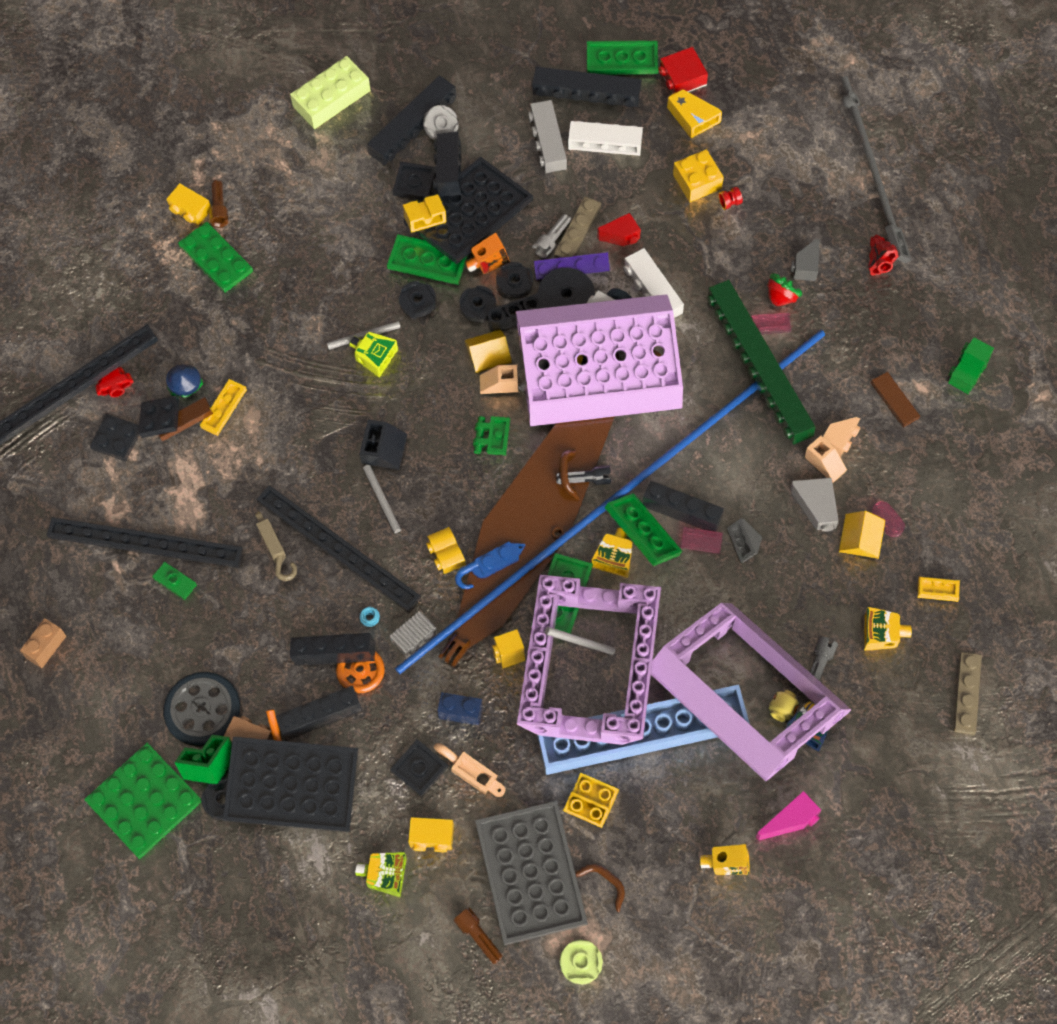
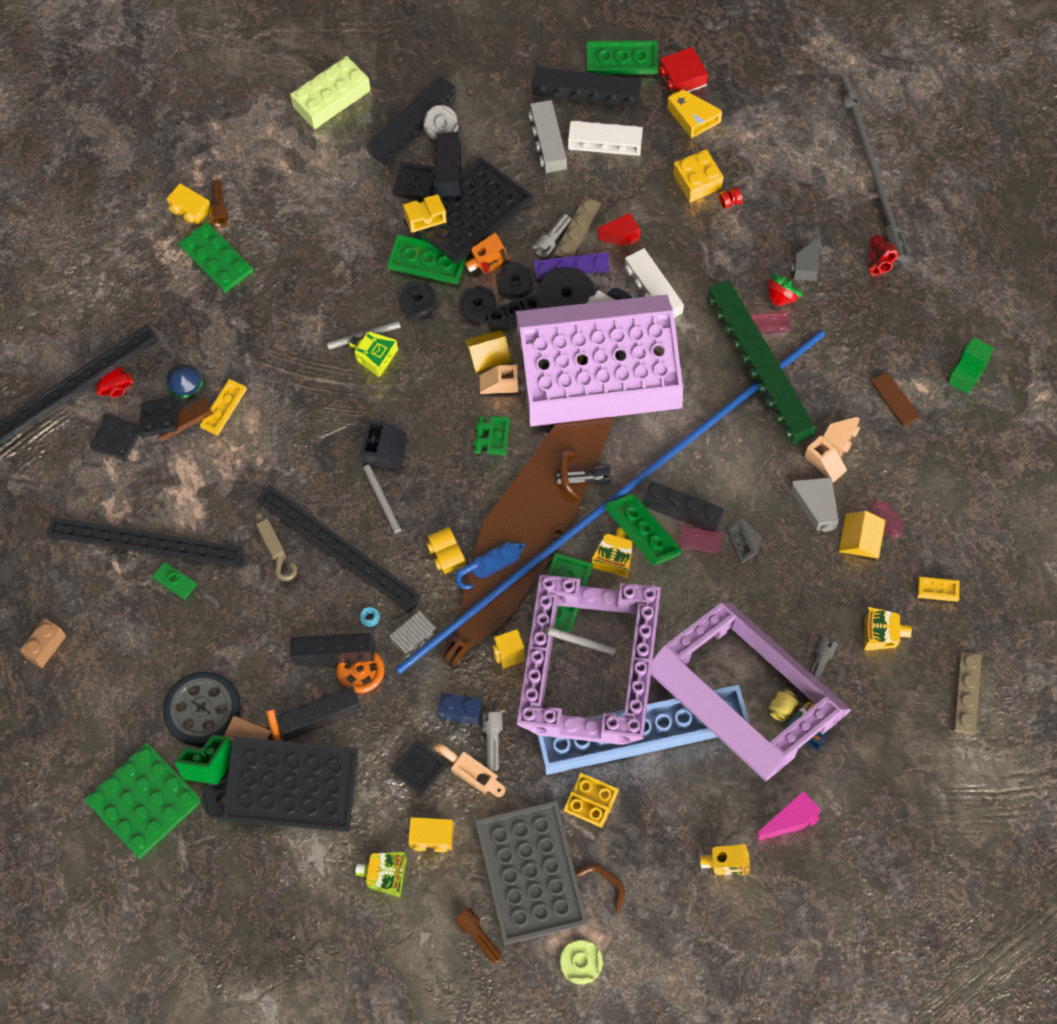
none -> light grey piece [482,712,503,771]

